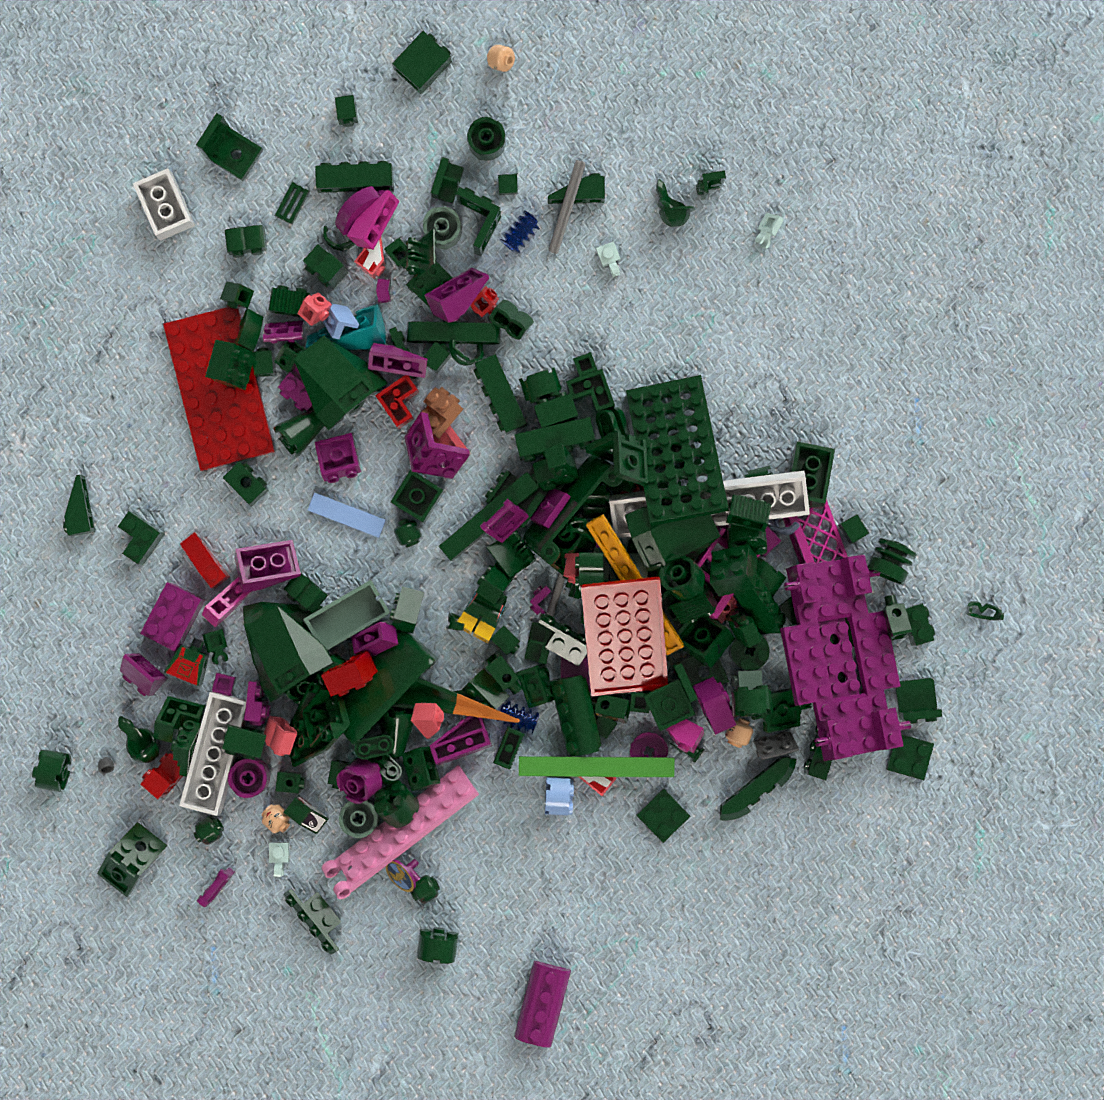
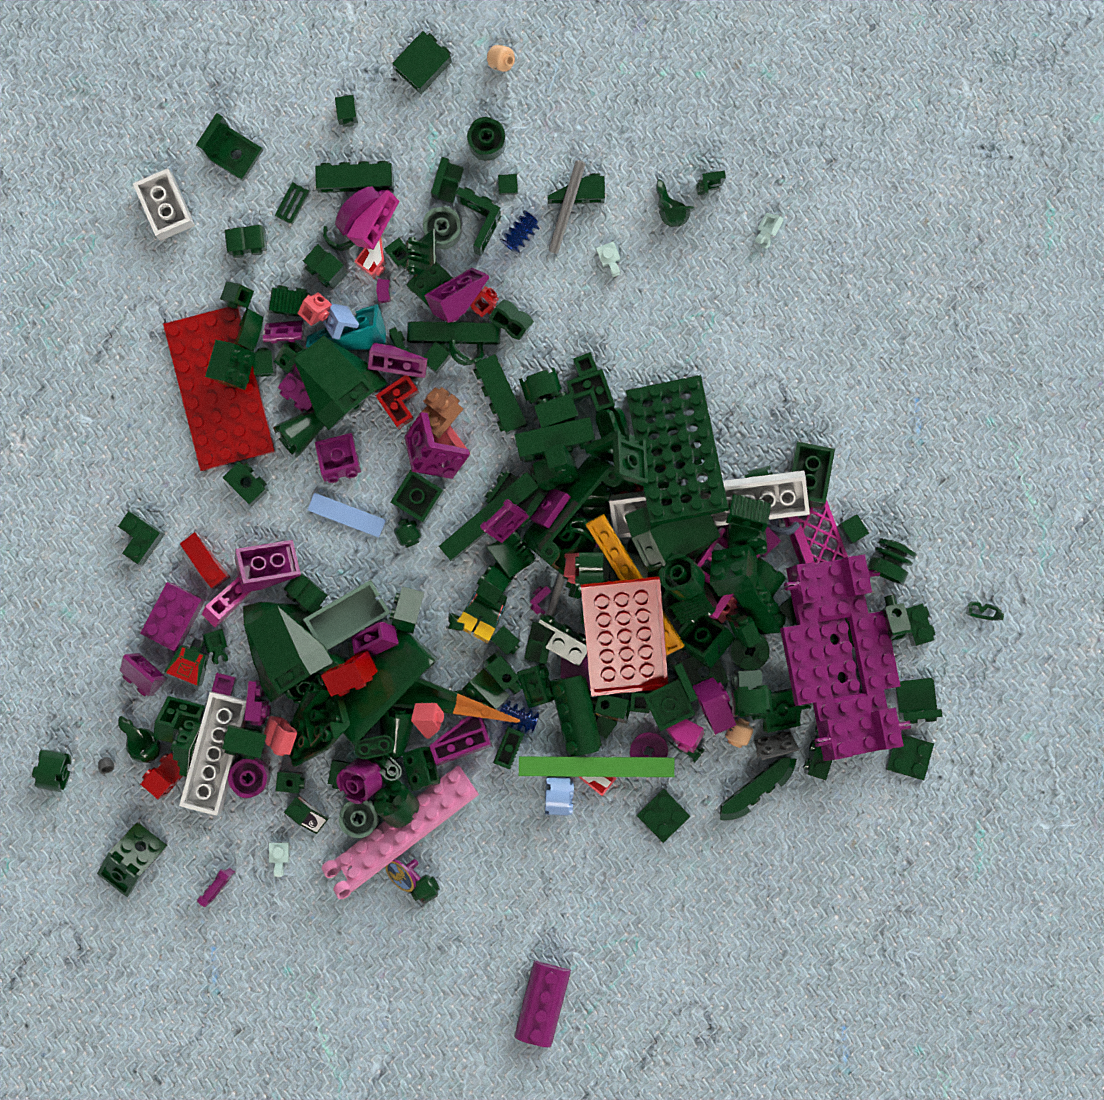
dark green slope [63,475,95,536] -> none
dark green head [193,816,224,845] -> none
light nougat head [261,804,290,833] -> none
bracket [283,889,341,955] -> none
dark green brick [417,927,459,964] -> none

